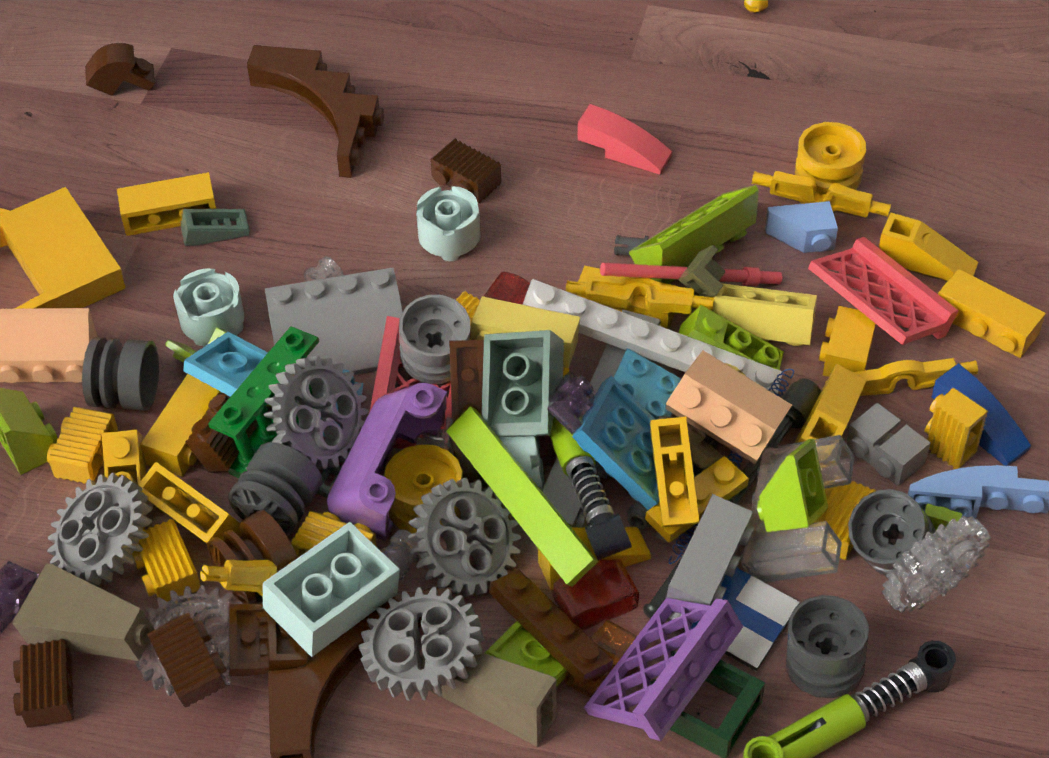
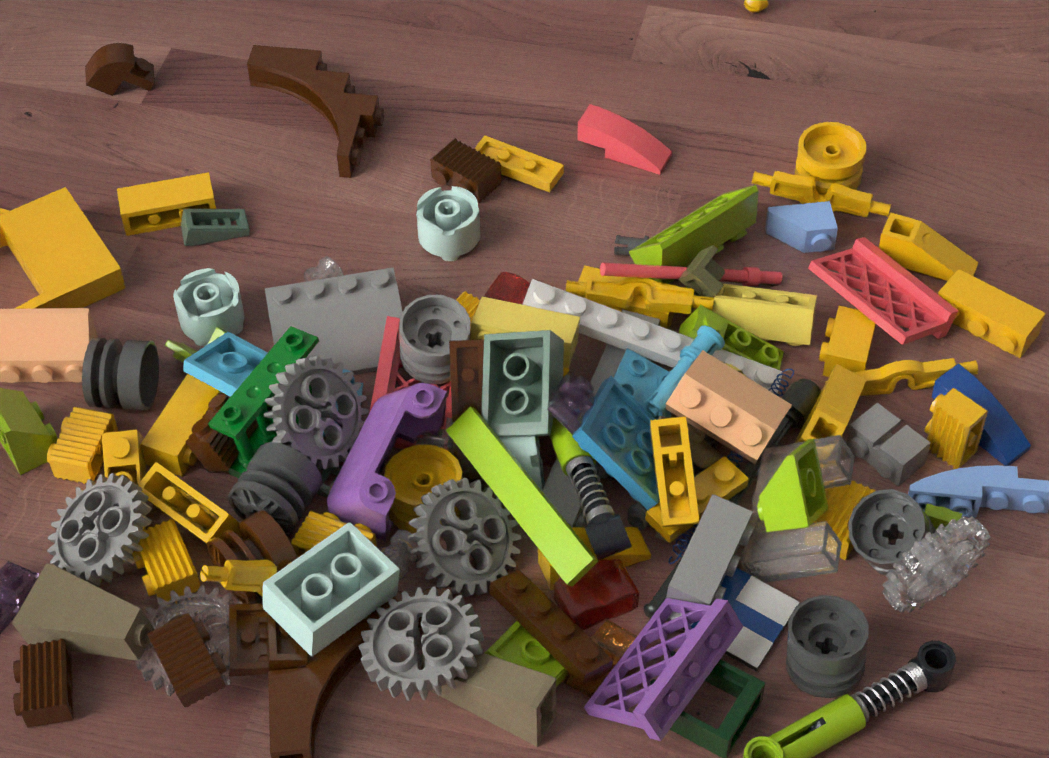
none -> yellow plate [475,136,564,193]
none -> medium azure pin [644,325,725,416]

